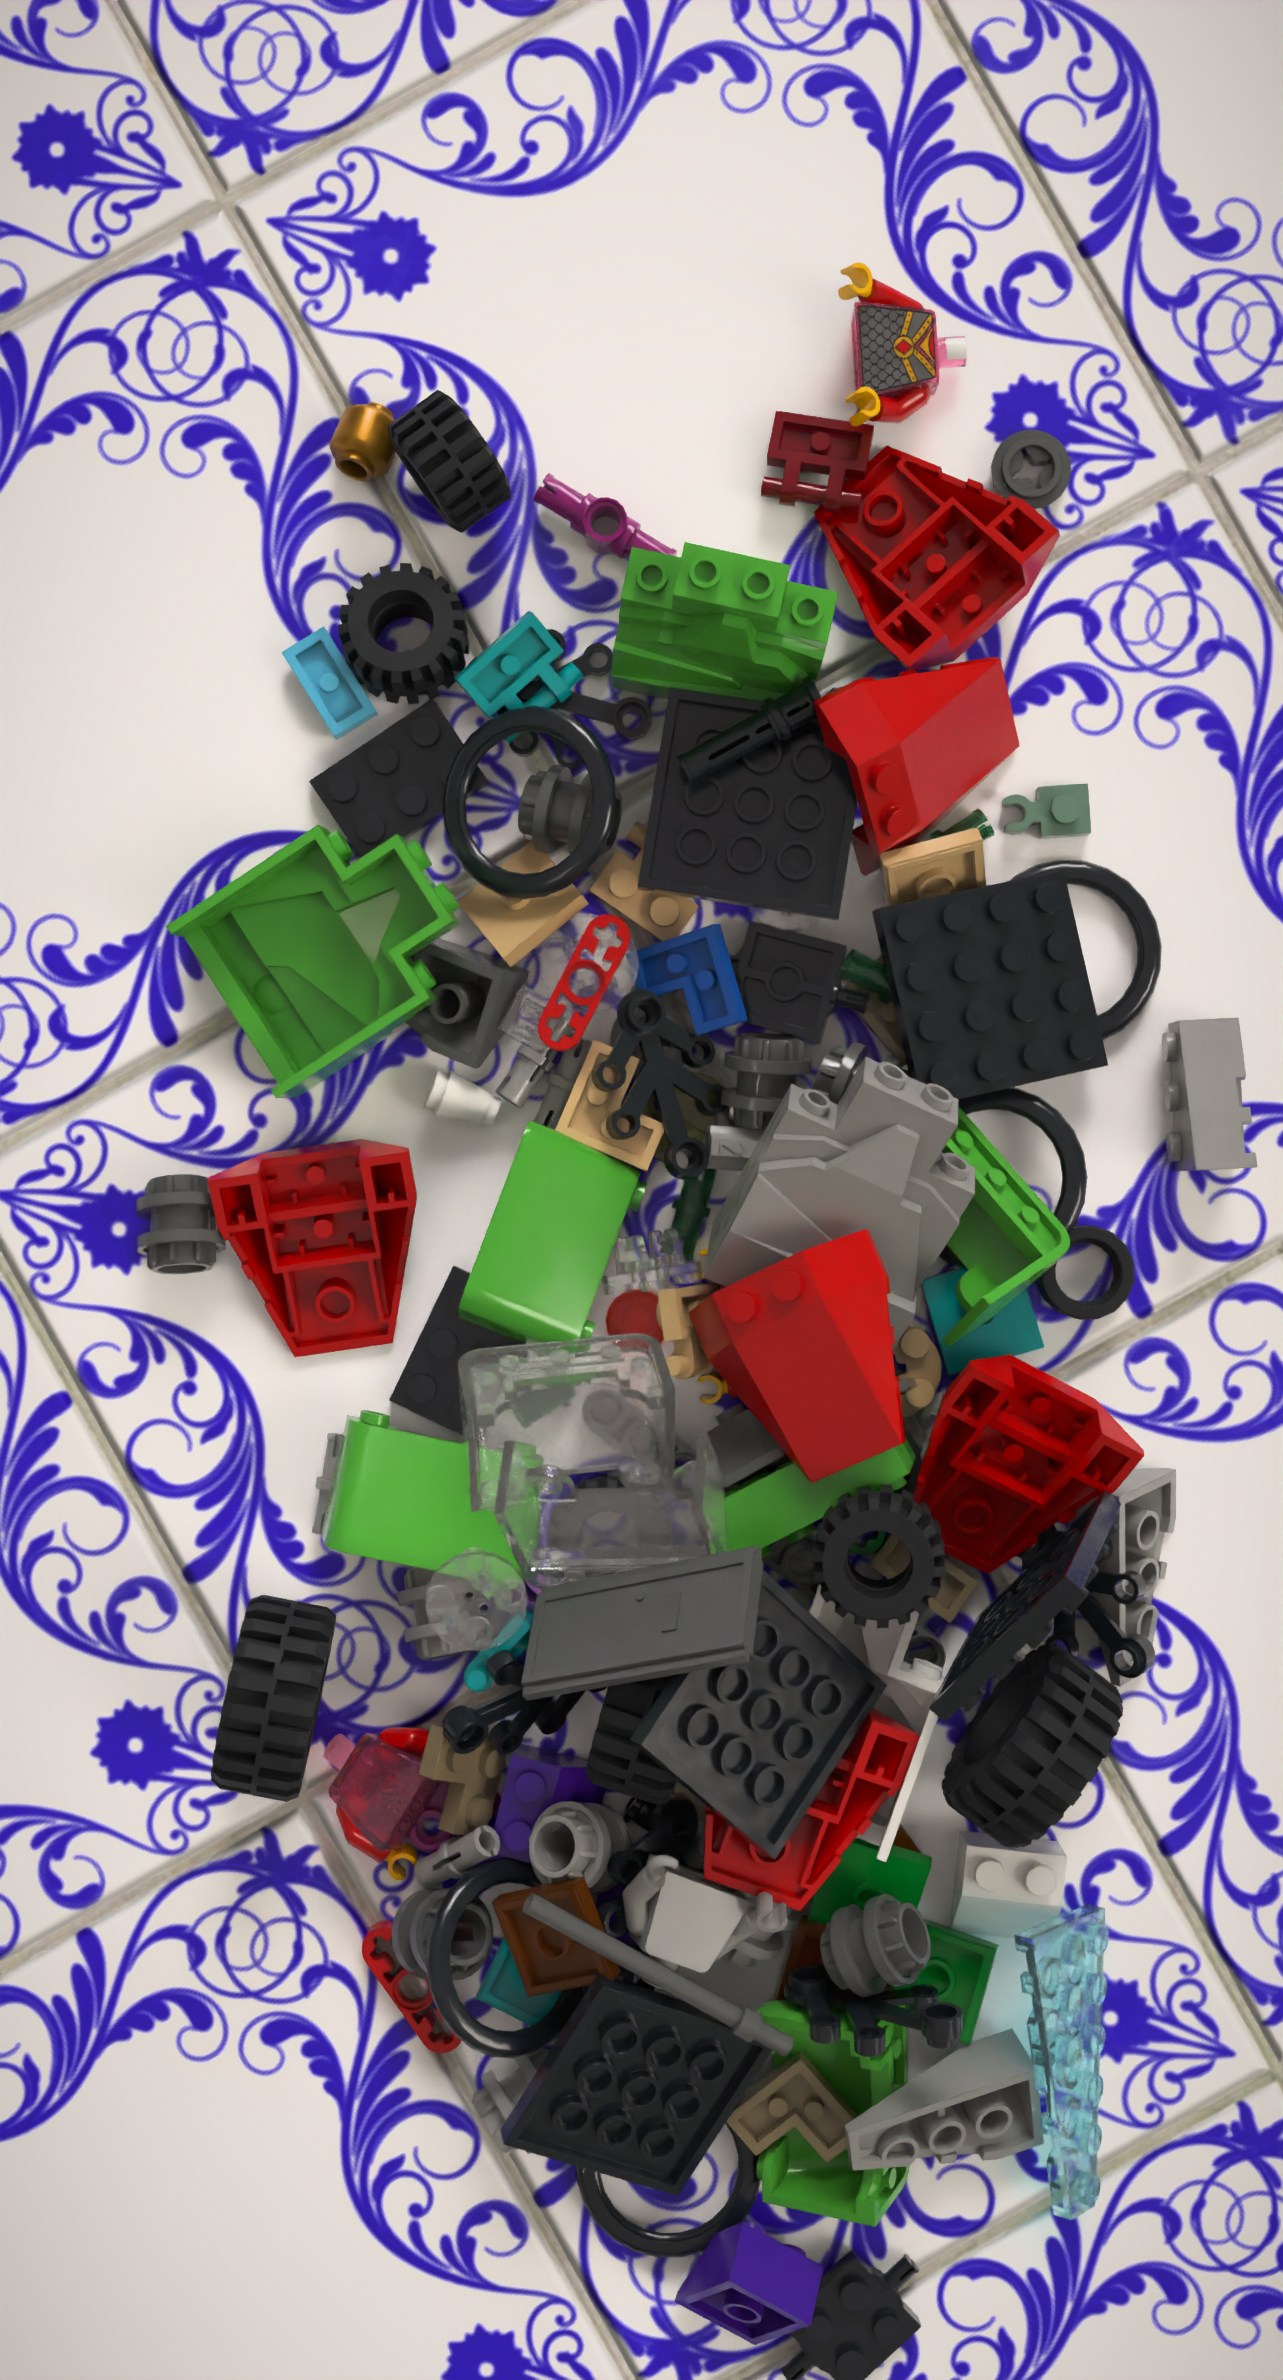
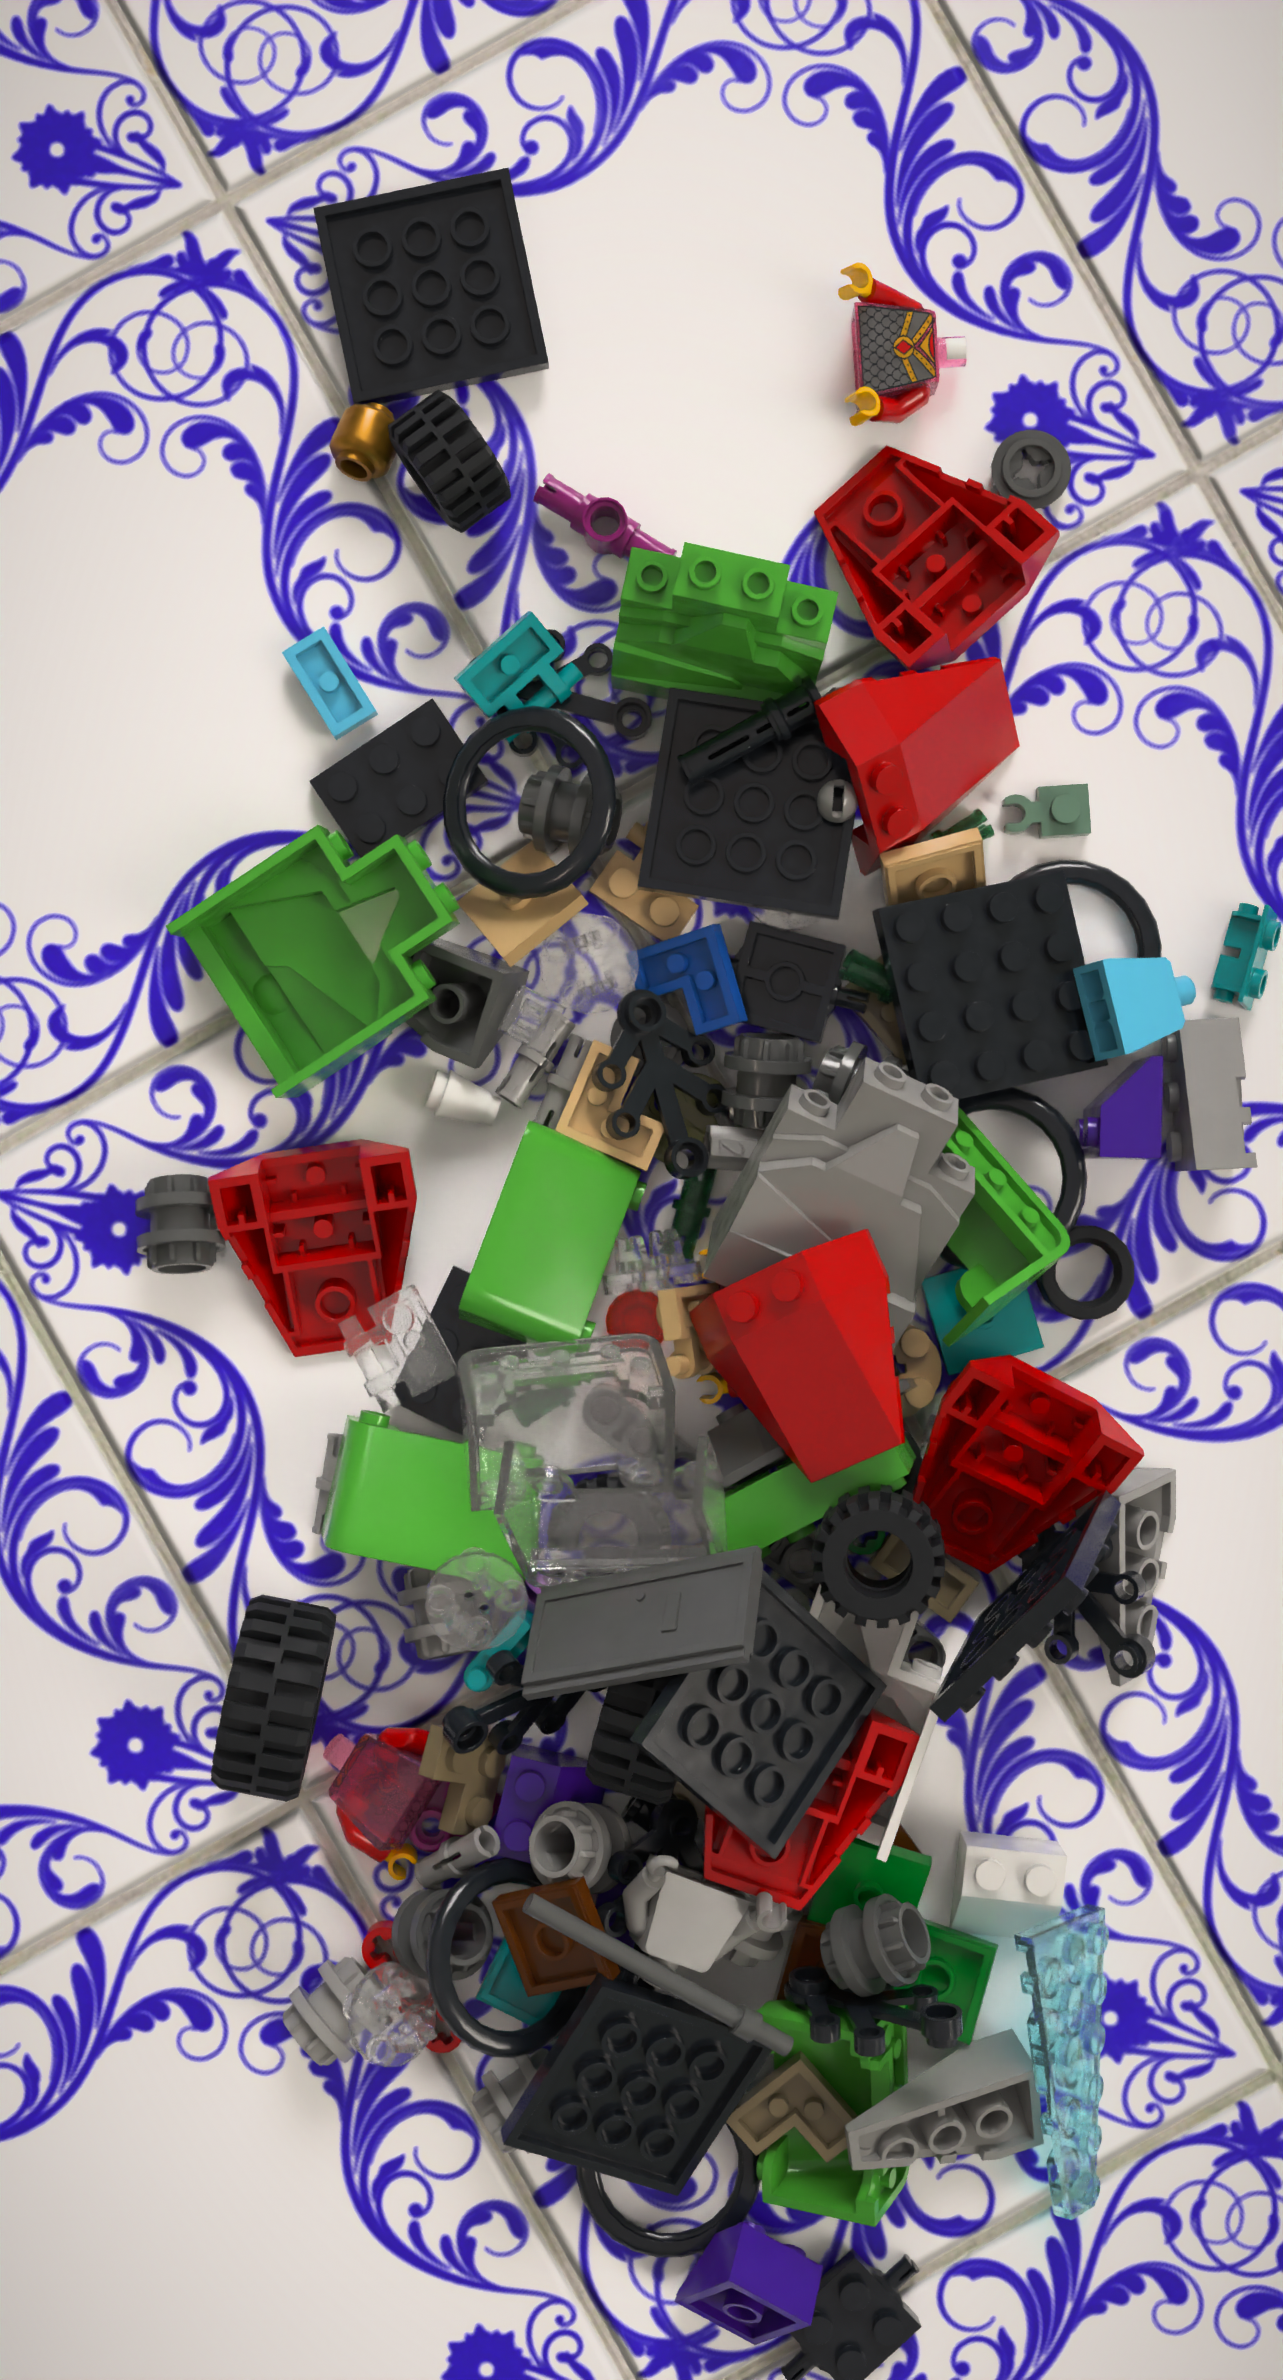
black tyre [338,563,470,704] -> none
red beam [538,914,630,1052] -> none
dark red plate [761,411,874,514] -> none
black tyre [941,1645,1123,1848] -> none
none -> light grey piece [283,1957,390,2066]
none -> black plate [313,168,549,405]
none -> clear plate [338,1284,460,1413]
none -> clear plate [343,1961,437,2067]
none -> light grey hinge [817,779,858,823]
none -> medium azure torso [1073,957,1196,1062]
none -> dark purple slope [1075,1056,1163,1160]
none -> teal hinge [1211,903,1282,1011]

